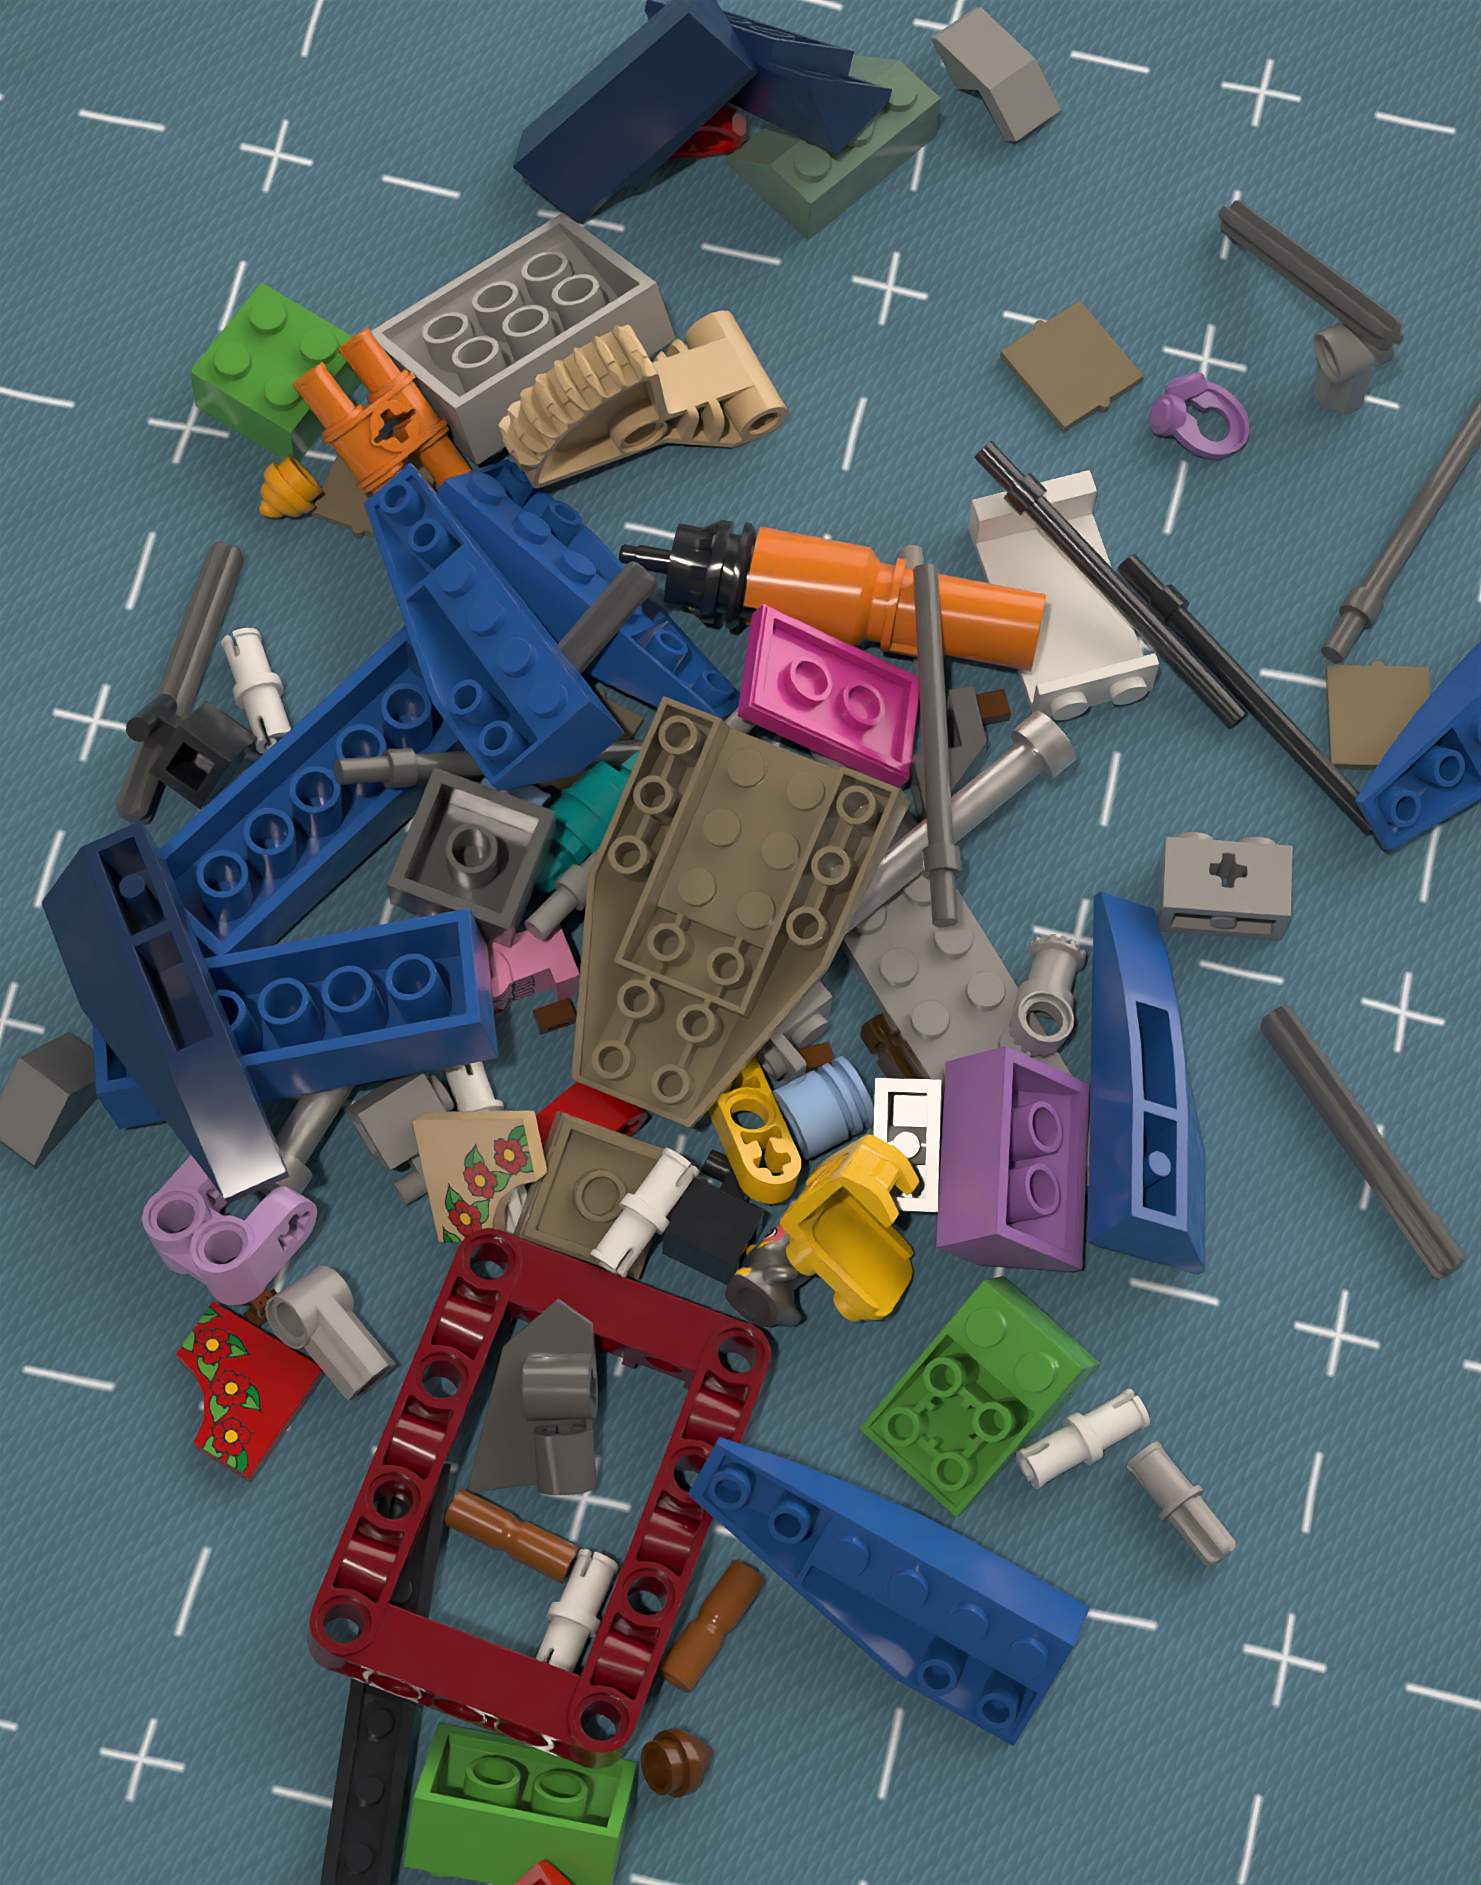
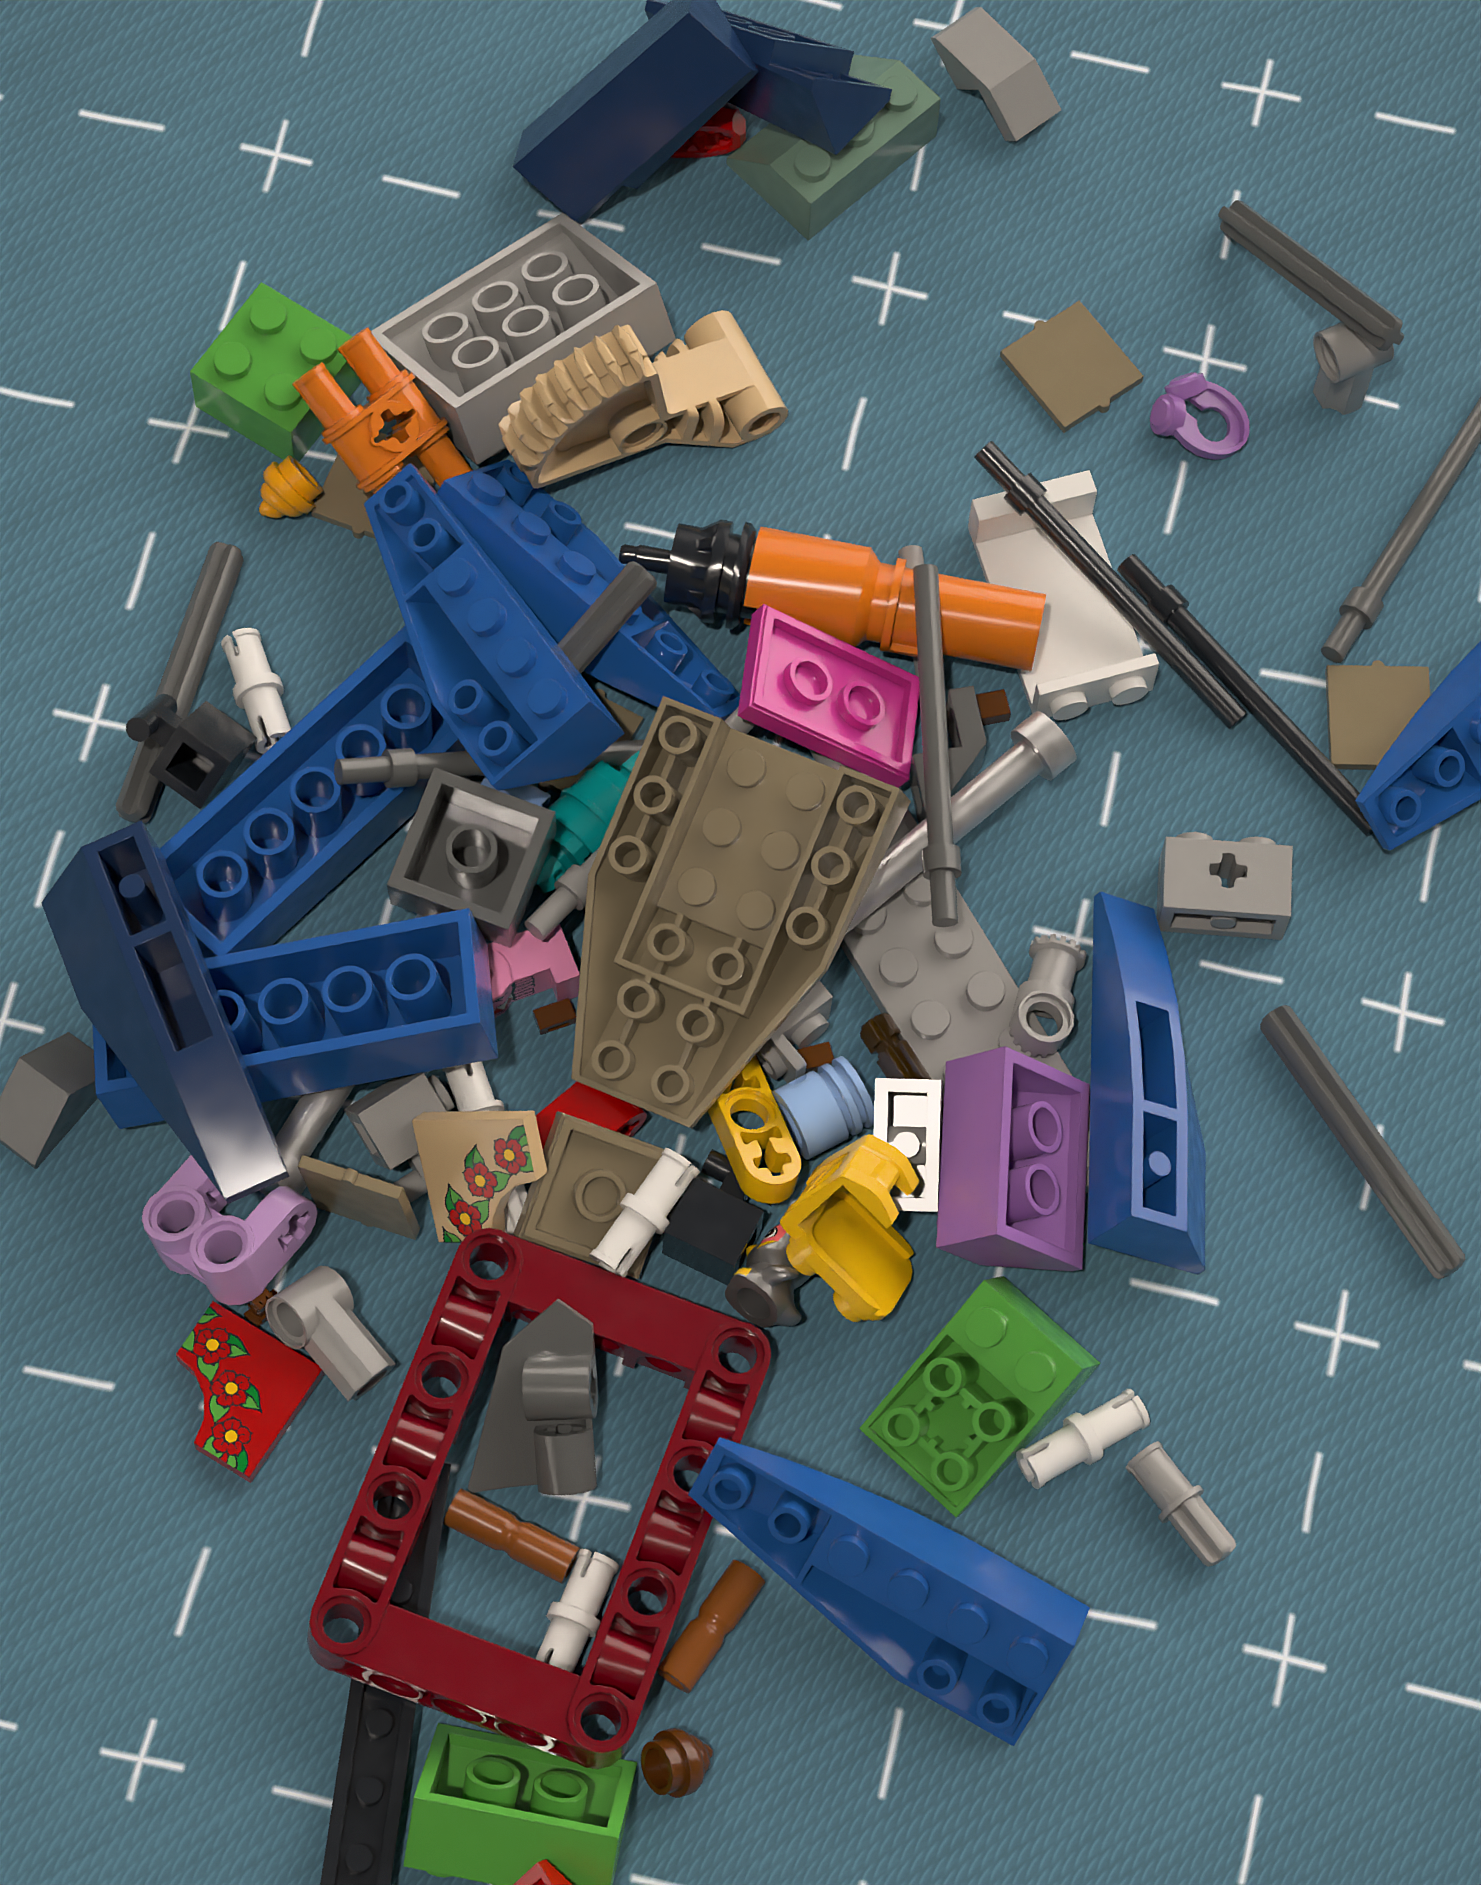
none -> dark tan piece [298,1155,420,1240]

